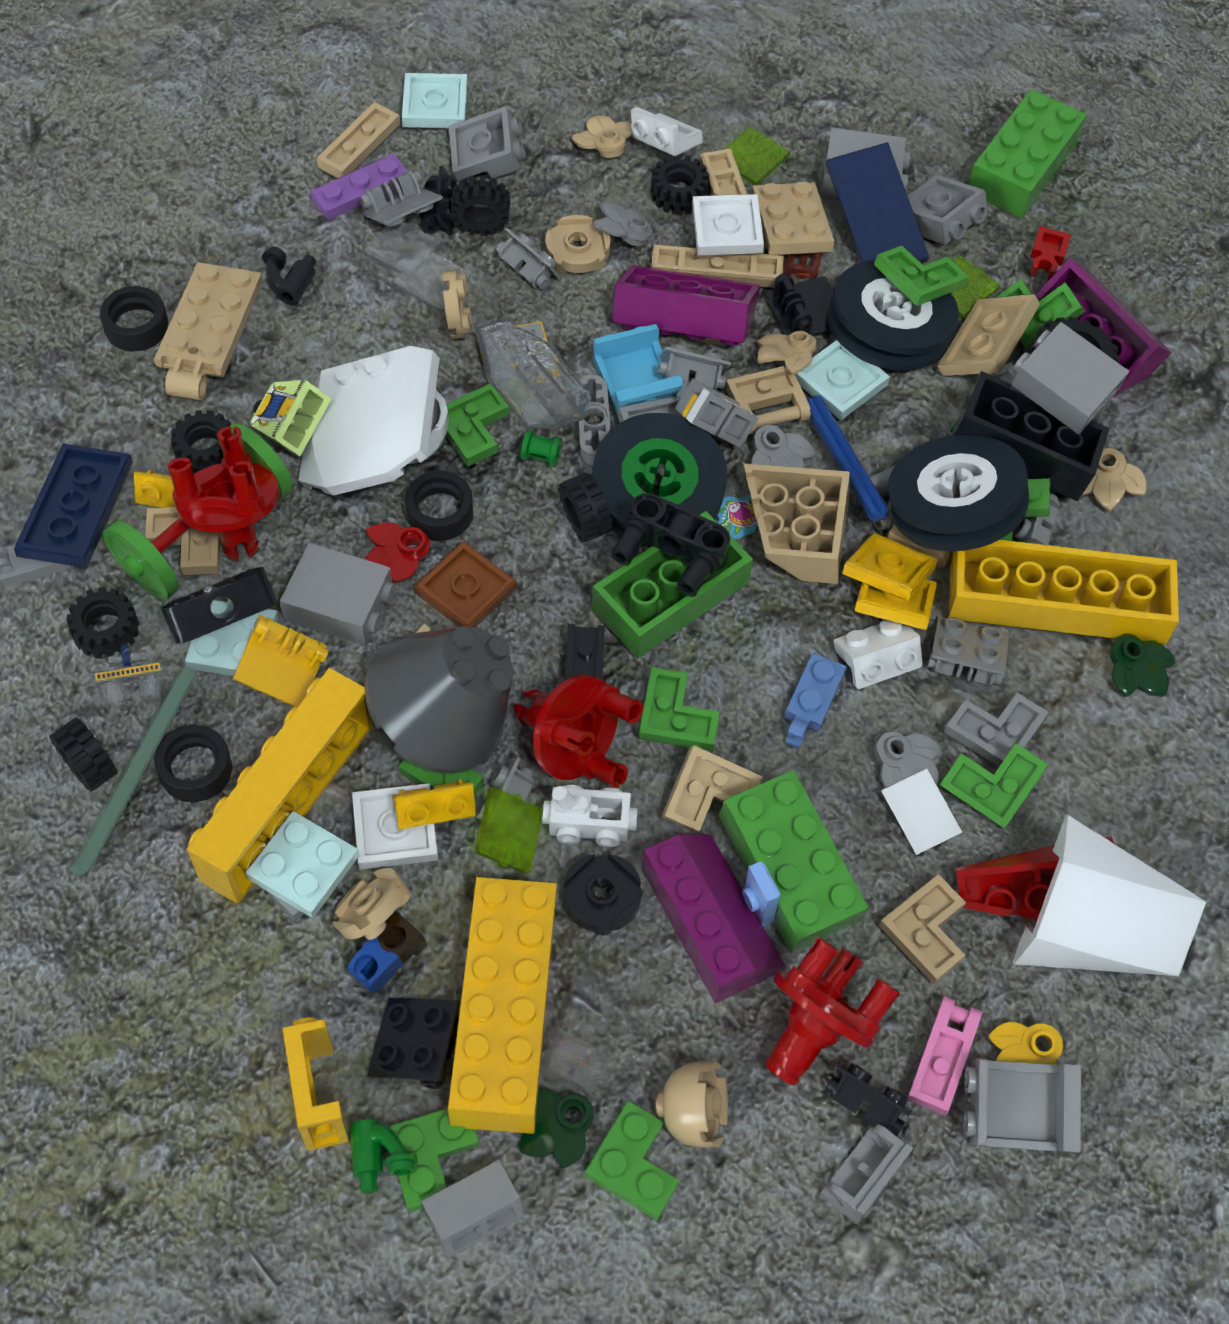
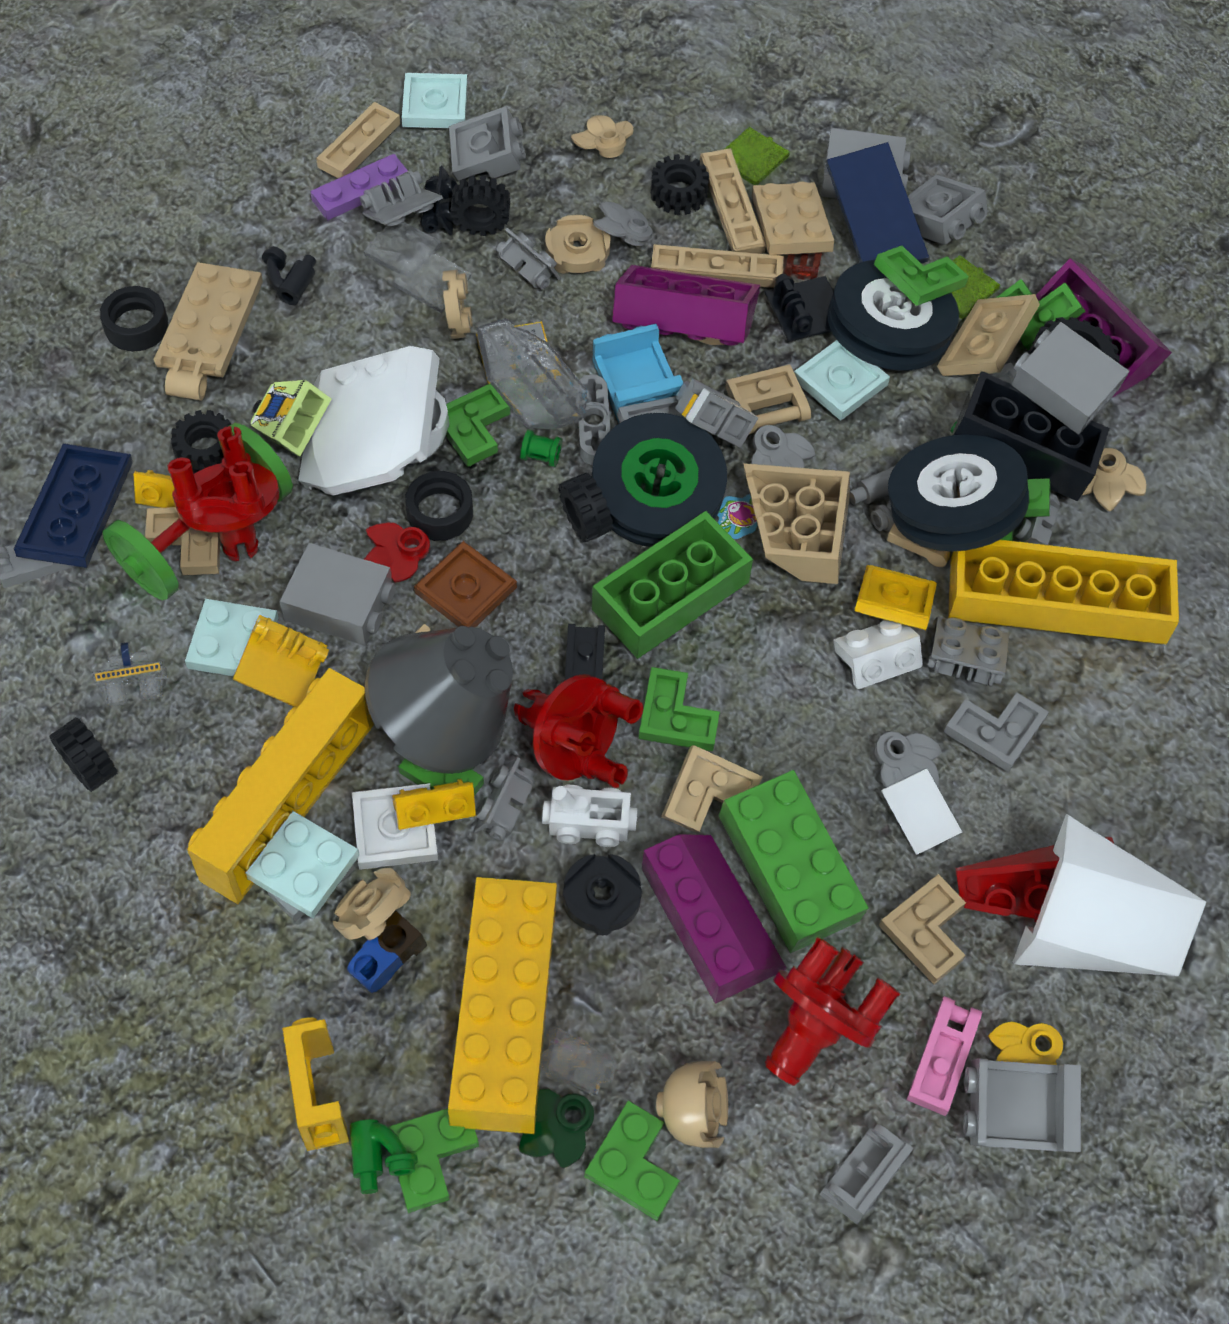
black tyre [67,587,139,659] -> none
sand green tile [68,665,196,877] -> none
black tyre [154,725,233,803] -> none
black piece [161,567,277,644] -> none
black hinge [367,998,460,1089] -> none
light grey hinge [421,1160,525,1258] -> none
clear neon green piece [474,787,543,874] -> none
black piece [611,493,730,597] -> none
white bracket [631,107,703,156] -> none
light grey hinge [657,344,732,390] -> none
white plate [692,194,764,256] -> none
light blue plate [742,861,781,927] -> none
tan plate [757,331,817,375] -> none
medium blue plate [784,653,847,749] -> none
blue axle [807,396,888,522] -> none
black hinge [825,1062,913,1136] -> none
yellow tile [842,533,938,601] -> none
bright green plate [940,743,1049,829] -> none
bright green brick [968,89,1087,219] -> none
red plate [1030,226,1071,280] -> none
dark green plate [1110,634,1175,697] -> none

